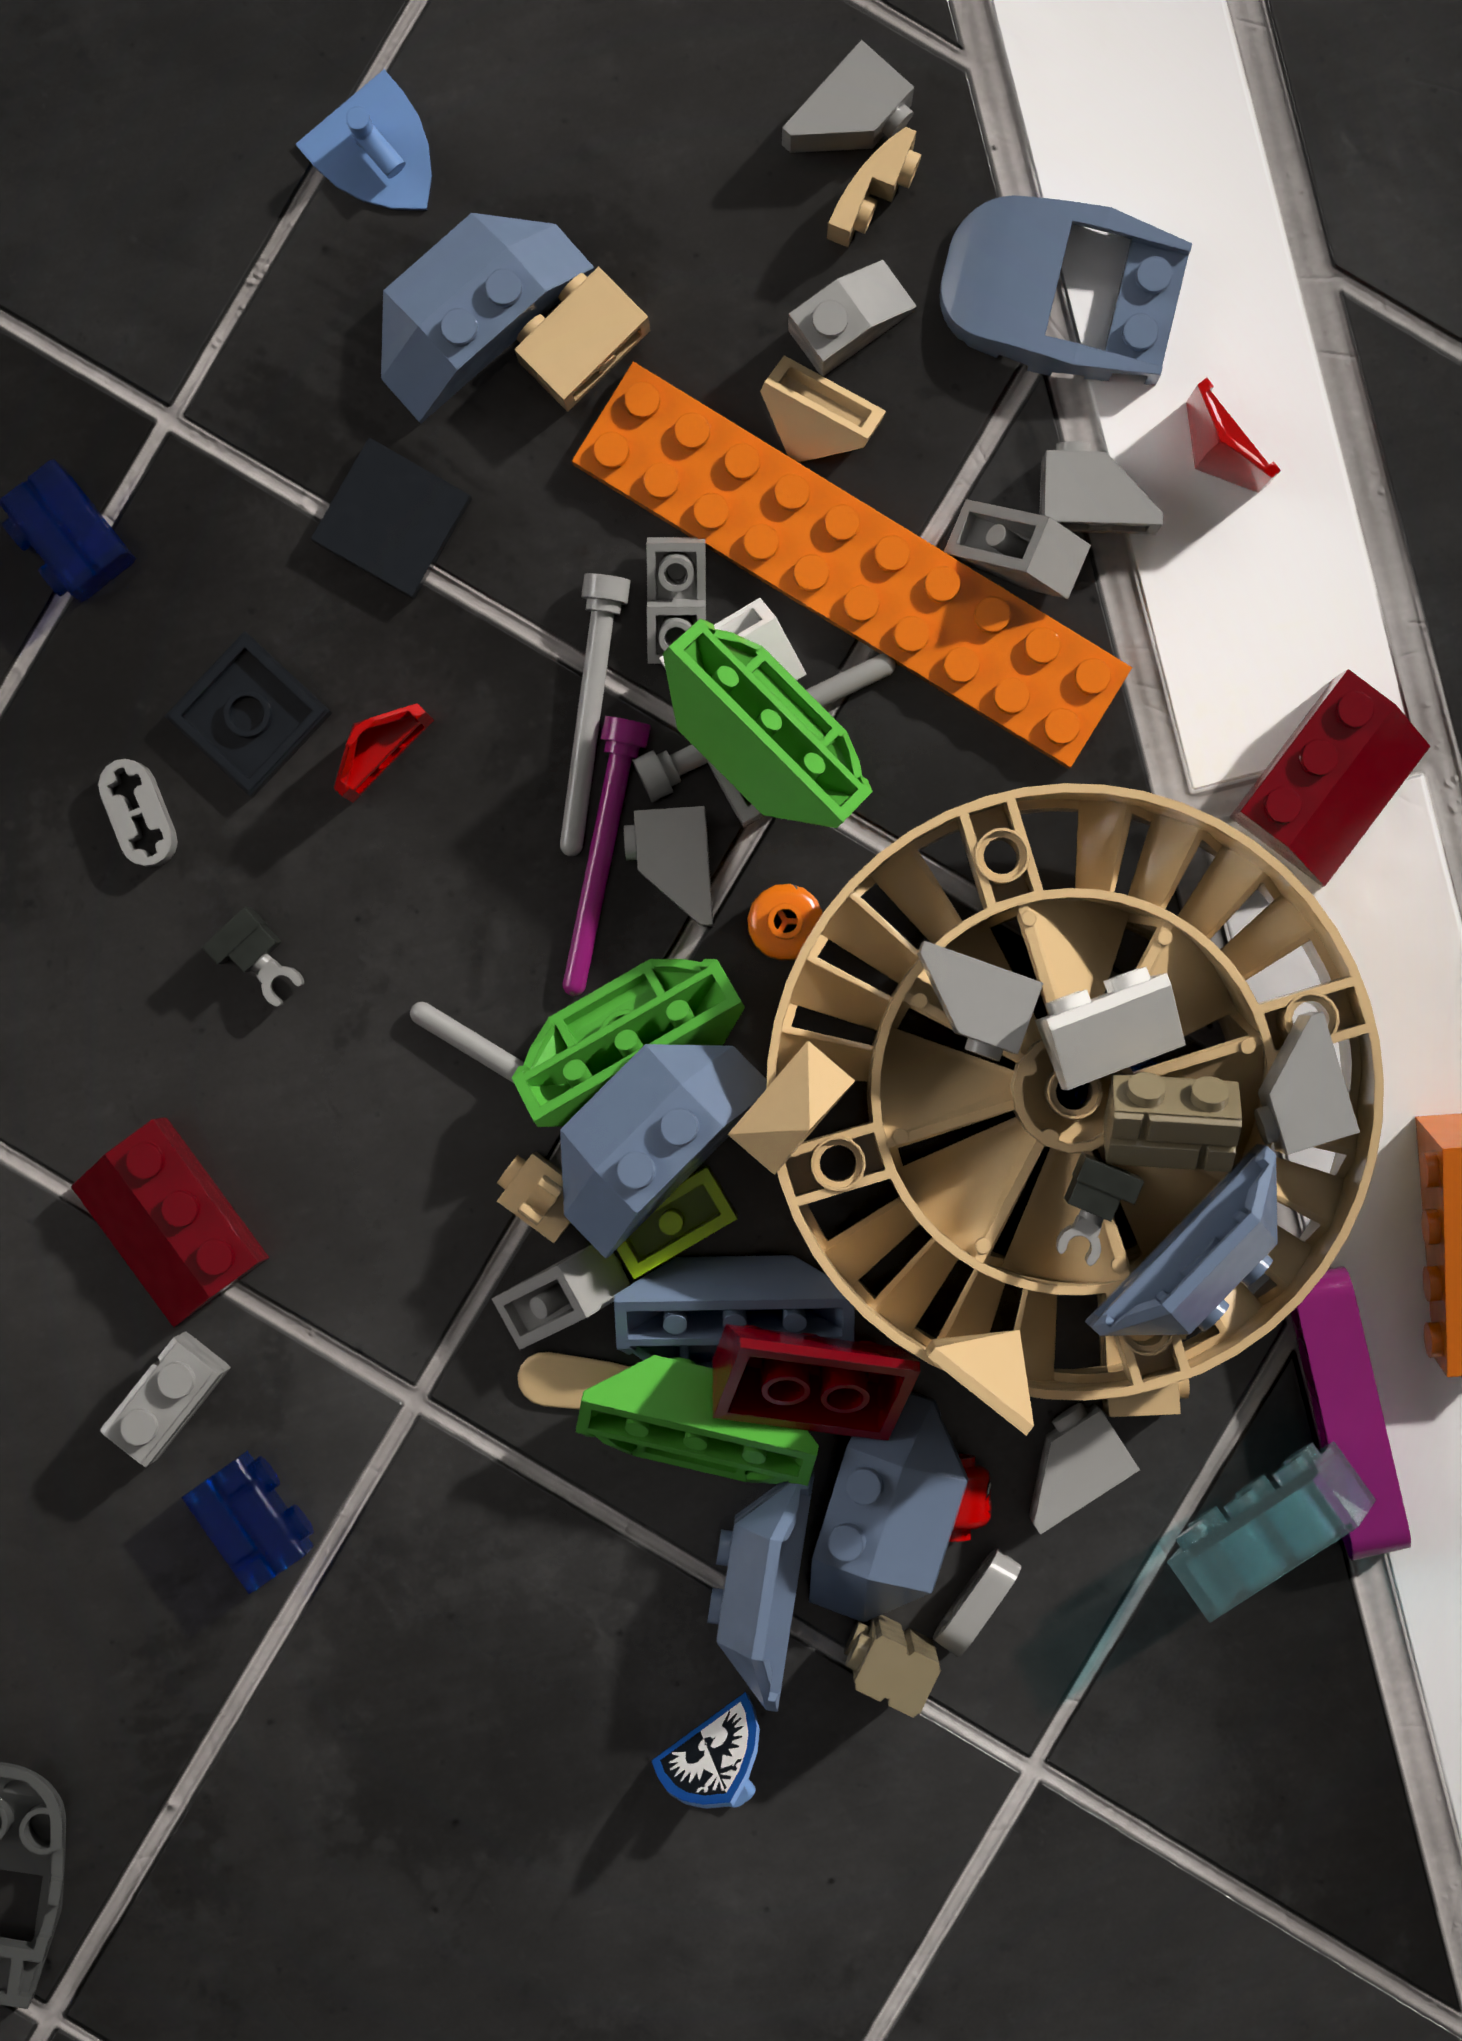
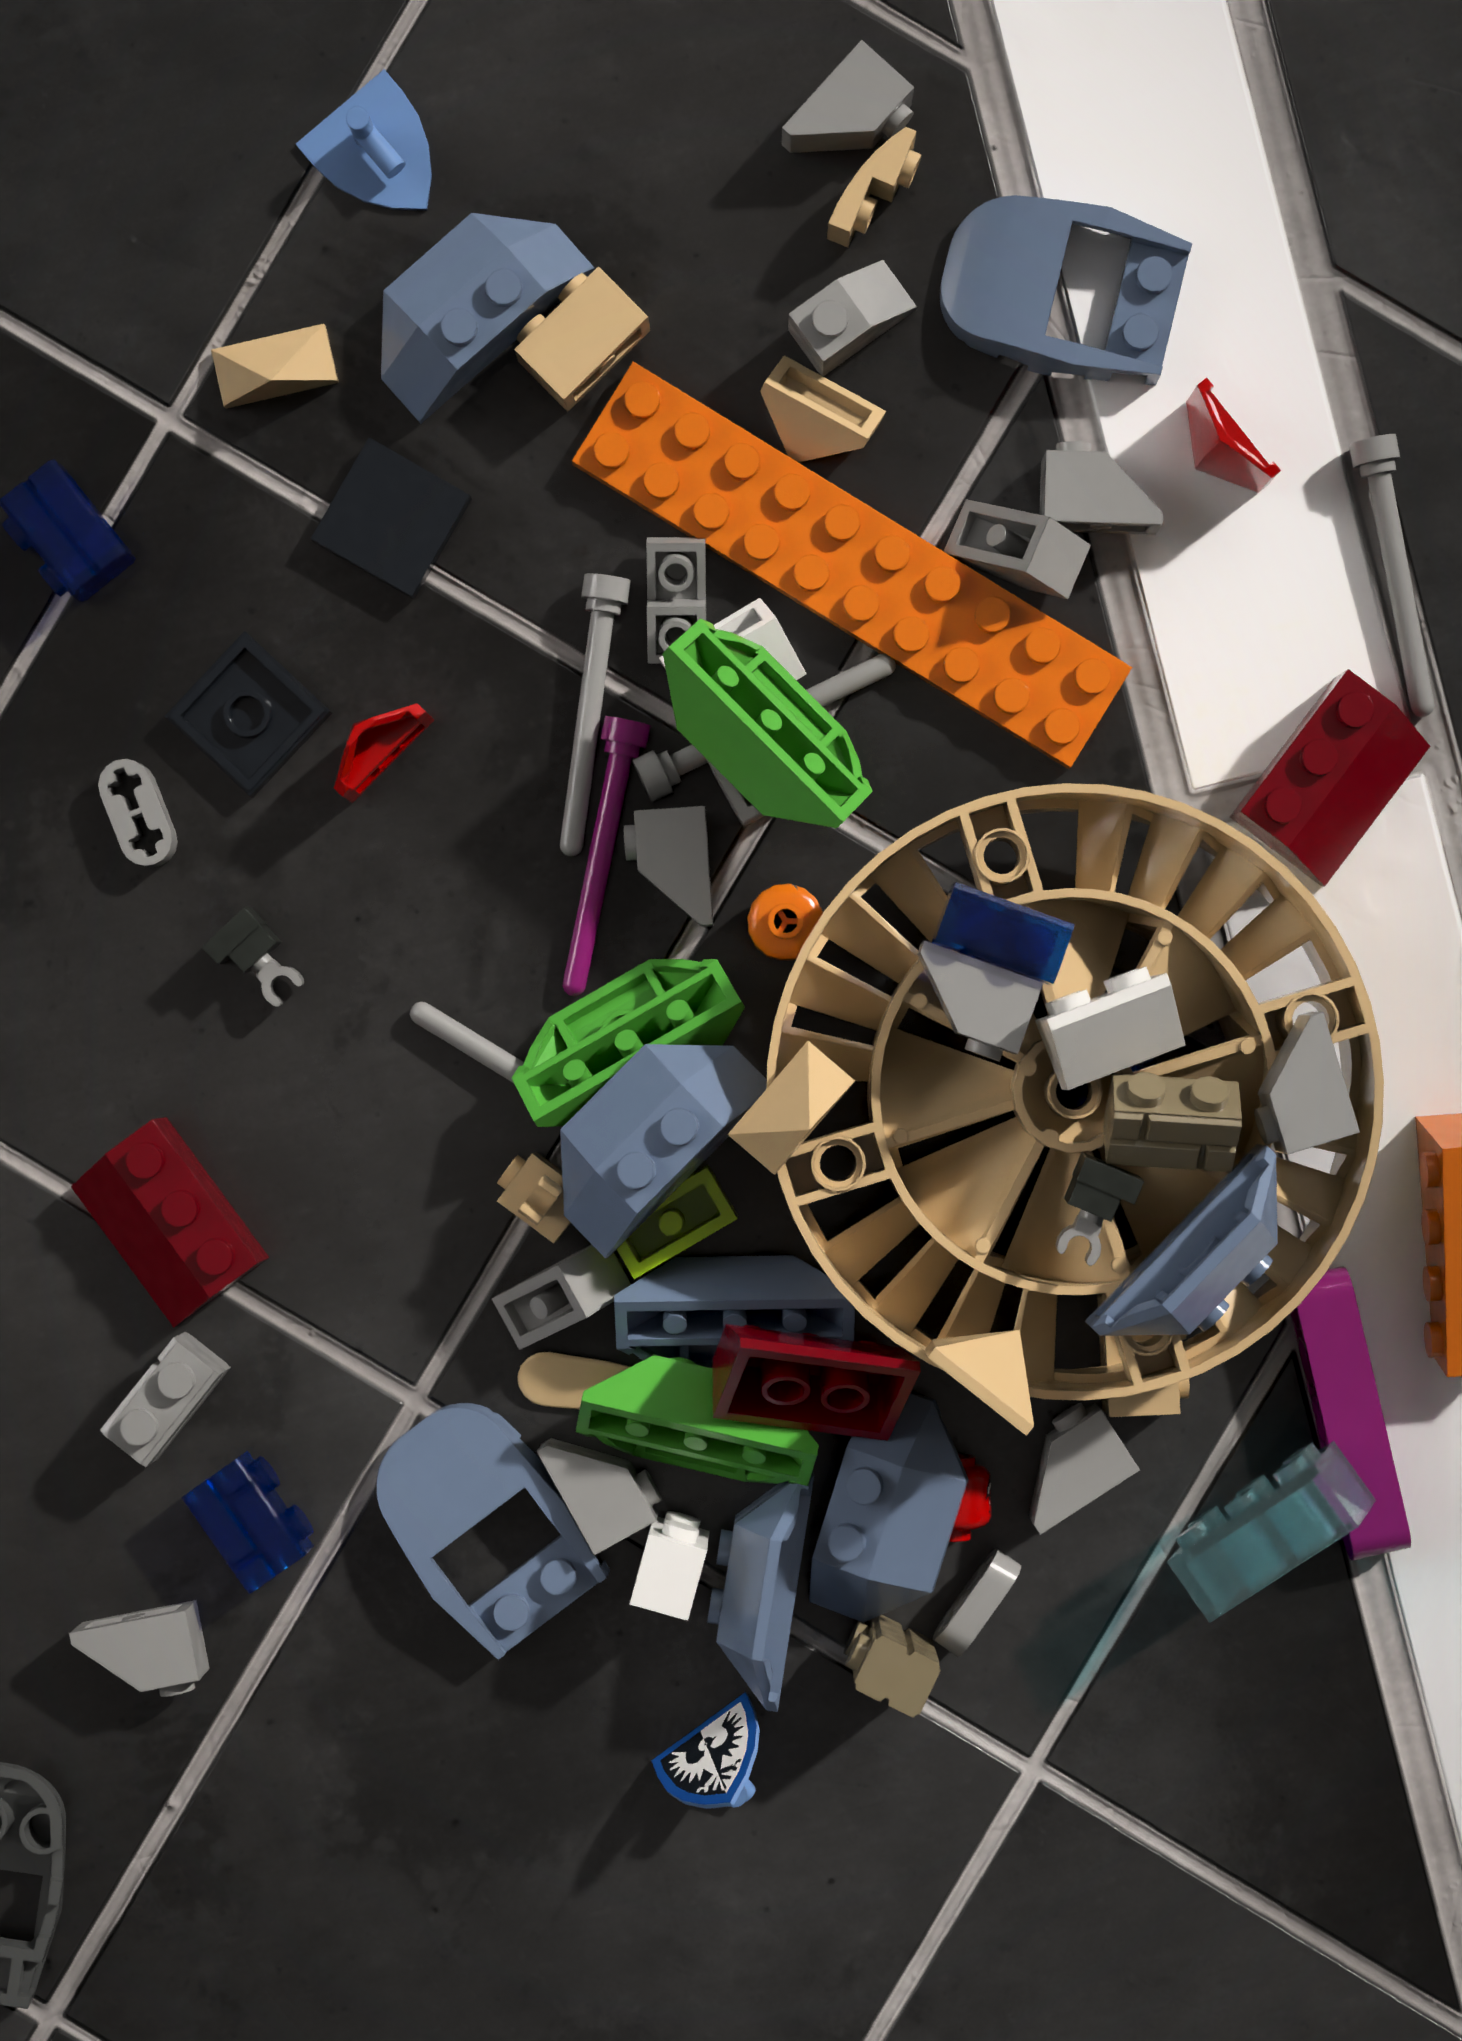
none -> light grey slope [69,1600,210,1697]
none -> tan slope [211,324,339,409]
none -> sand blue slope [376,1403,610,1660]
none -> light grey slope [537,1438,662,1555]
none -> white brick [629,1511,709,1621]
none -> clear blue brick [931,882,1075,985]
none -> light grey piece [1349,434,1435,717]

